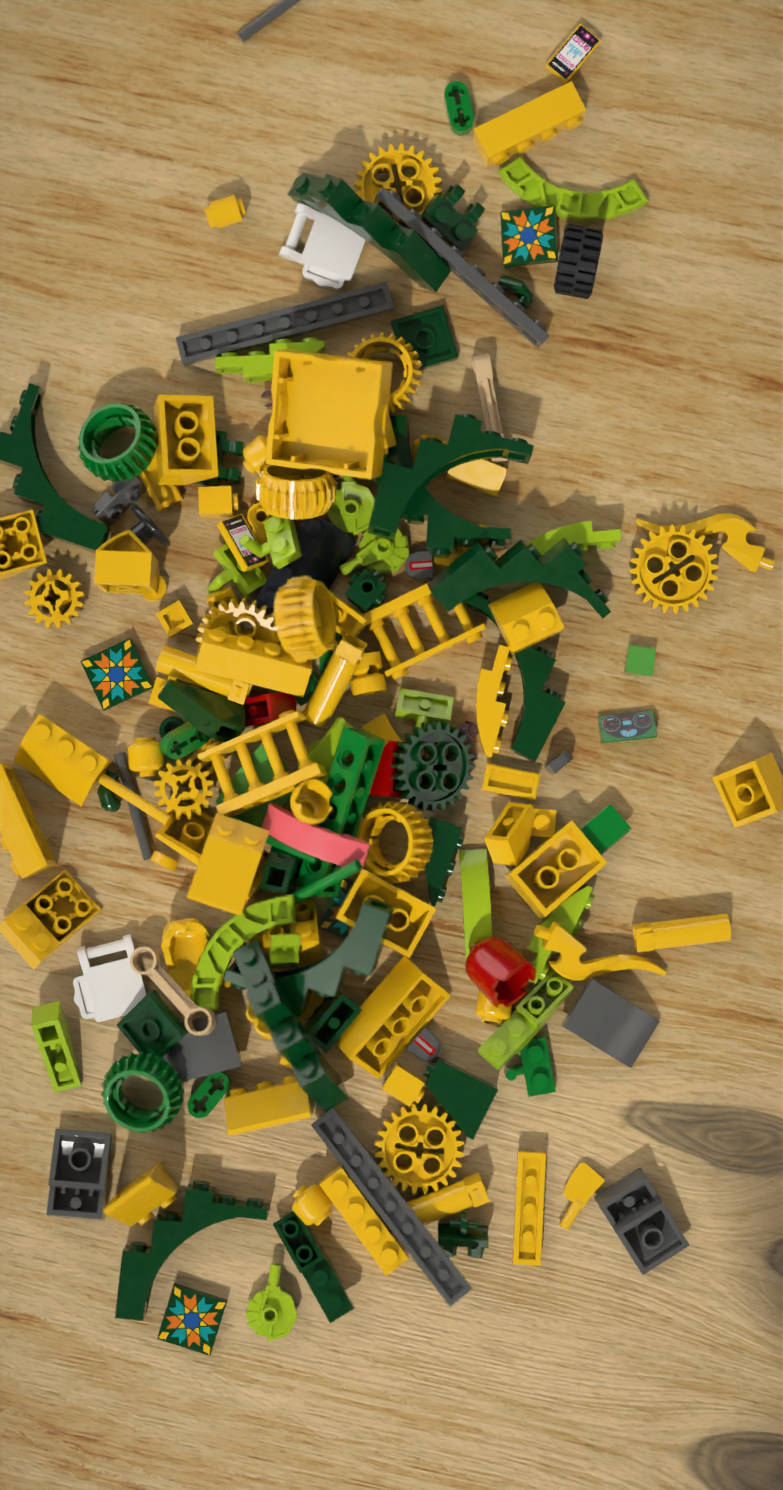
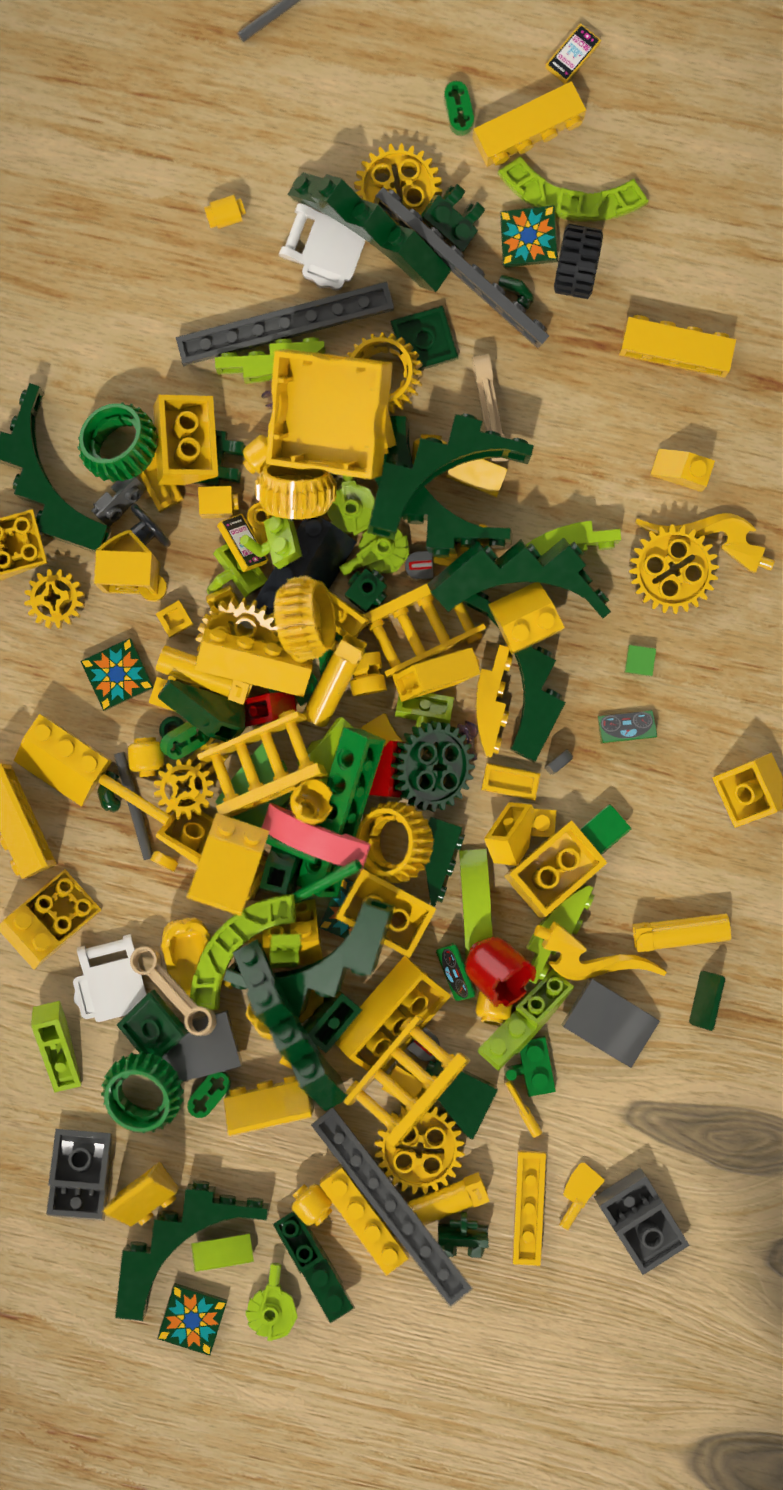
none -> lime slope [191,1234,254,1272]
none -> yellow fence [343,1016,470,1147]
none -> yellow window [392,647,481,702]
none -> slope [436,943,476,1001]
none -> yellow piece [504,1079,542,1138]
none -> yellow brick [619,315,736,378]
none -> yellow slope [650,449,715,492]
none -> dark green slope [689,971,726,1031]

